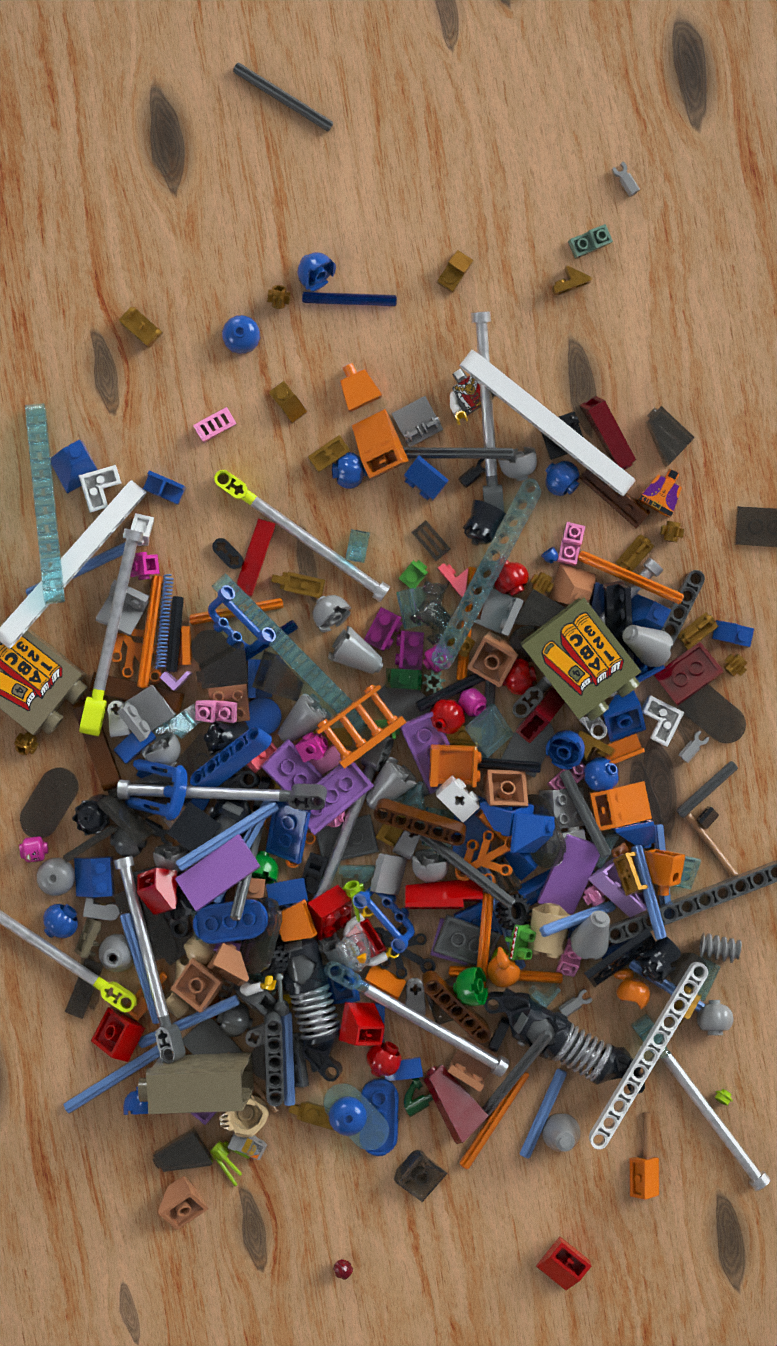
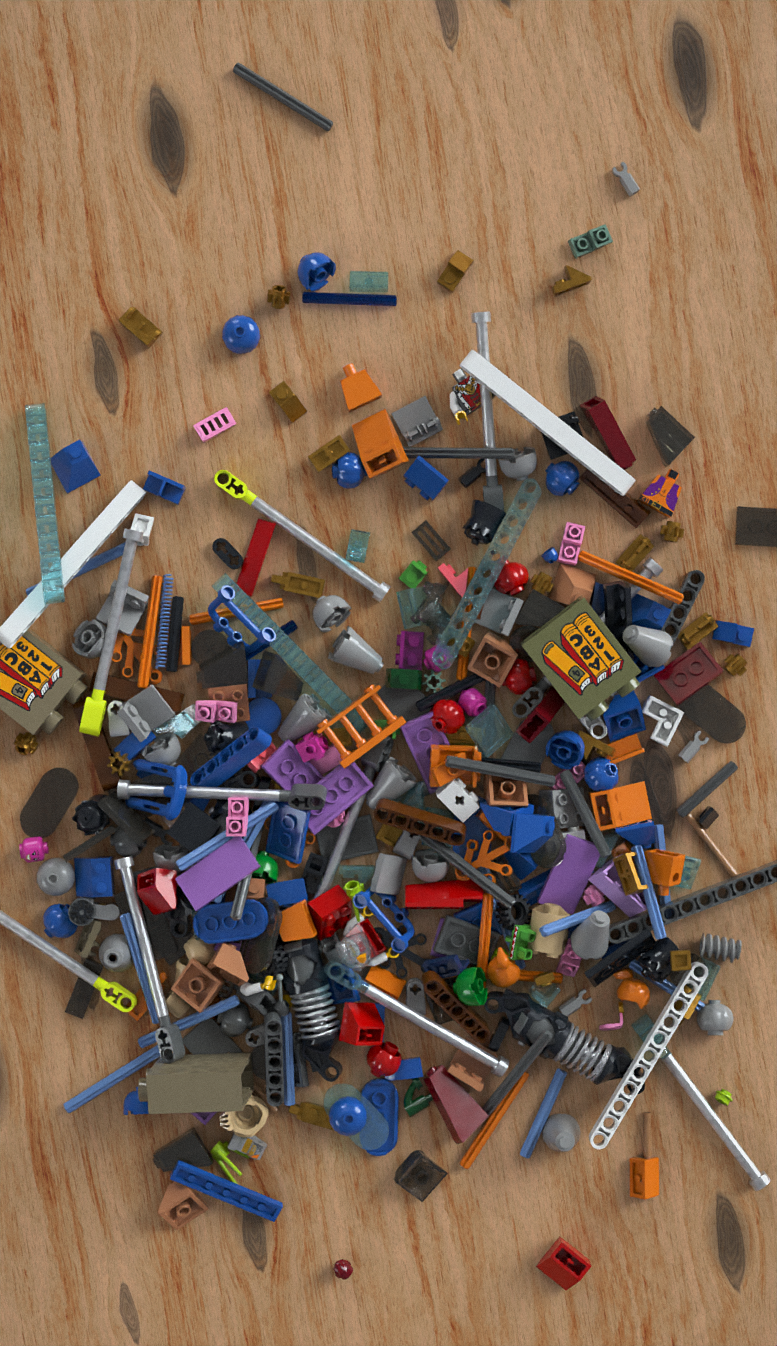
white brick [78,465,121,513] -> none
red slope [91,1007,145,1062] -> none
dark pink brick [130,552,160,580] -> none
lavender panel [160,671,192,691] -> none
magenta bracket [364,607,403,651] -> none
none -> dark grey wheel [68,897,96,926]
none -> light grey cylinder [72,619,107,659]
none -> pearl gold gear [107,751,132,776]
none -> blue plate [170,1160,283,1222]
none -> bright pink slope [226,797,249,837]
none -> clear light blue panel [349,271,388,292]
none -> dark blue panel [422,954,470,978]
none -> orange plate [430,752,468,787]
none -> dark grey axle [445,755,556,787]
none -> pearl gold plate [533,970,555,987]
none -> bright pink piece [599,1002,624,1031]
none -> pearl gold plate [670,950,692,971]

